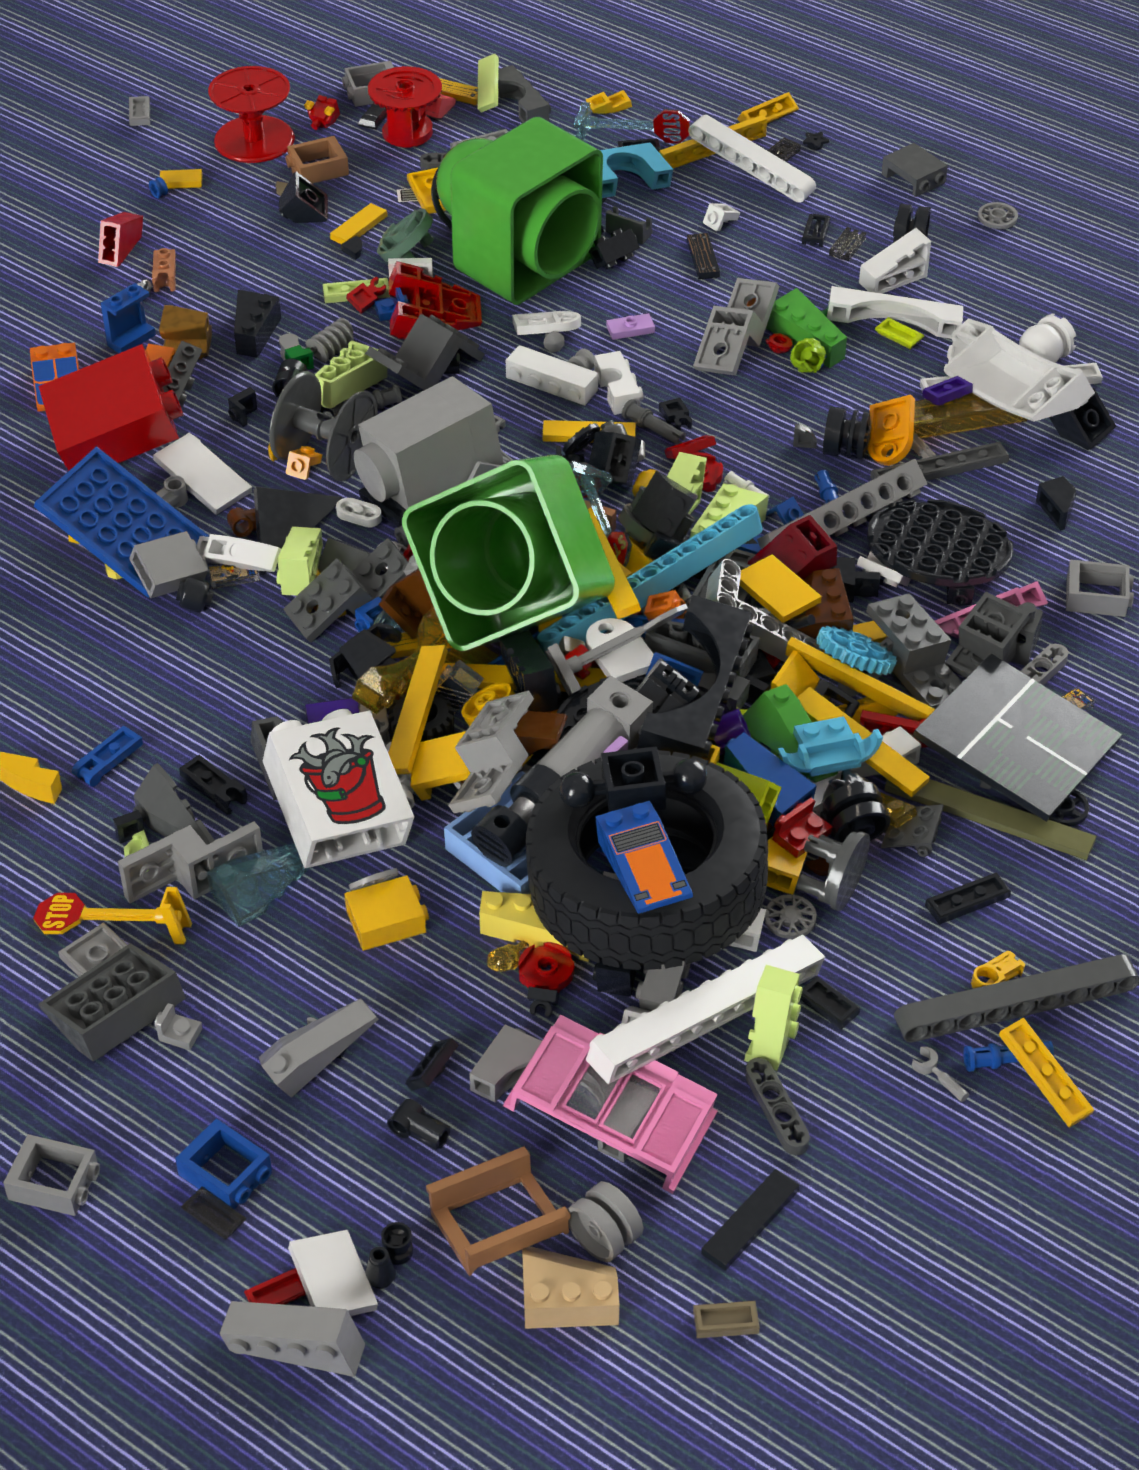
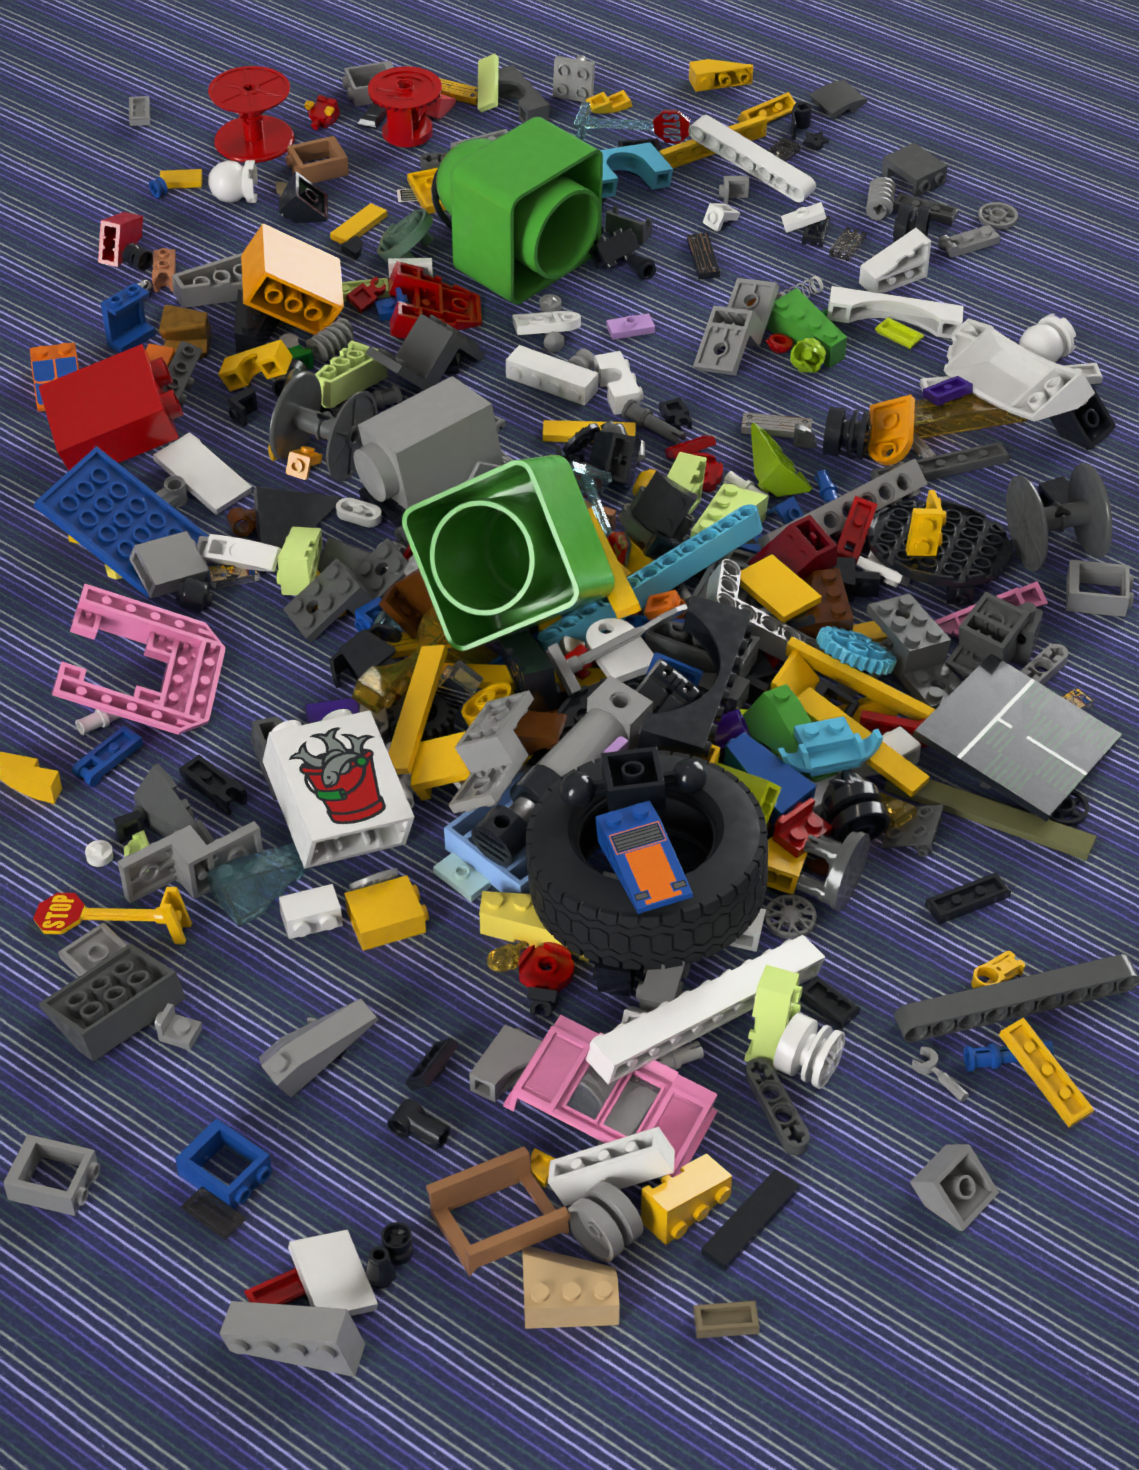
none -> bright pink slope [52,584,226,735]
none -> white pin [75,709,121,735]
none -> white tile [85,840,113,867]
none -> black wheel [122,243,153,271]
none -> light grey wedge [172,253,243,308]
none -> white tile [208,160,258,203]
none -> yellow arch [218,340,293,391]
none -> light orange brick [241,223,344,335]
none -> white brick [279,884,343,939]
none -> light aqua plate [433,852,491,902]
none -> yellow tile [531,1148,556,1188]
none -> light grey tile [539,294,561,312]
none -> white brick [548,1127,675,1206]
none -> light grey plate [553,55,595,102]
none -> black cone [627,254,656,279]
none -> yellow wedge [641,1154,732,1245]
none -> white pin [656,1041,704,1070]
none -> yellow slope [689,59,753,92]
none -> light grey bracket [719,176,749,205]
none -> light grey tile [741,412,812,438]
none -> lime wedge [751,422,813,497]
none -> white wheel [773,1013,845,1089]
none -> white piece [776,276,823,300]
none -> white plate [781,202,826,233]
none -> black panel [791,102,812,140]
none -> dark grey slope [809,80,868,119]
none -> red plate [837,496,878,565]
none -> light grey piece [866,177,896,221]
none -> dark grey tile [893,193,959,226]
none -> yellow bracket [906,490,946,556]
none -> light grey slope [910,1144,999,1231]
none -> light grey plate [938,225,1000,257]
none -> dark grey piece [1006,463,1112,571]

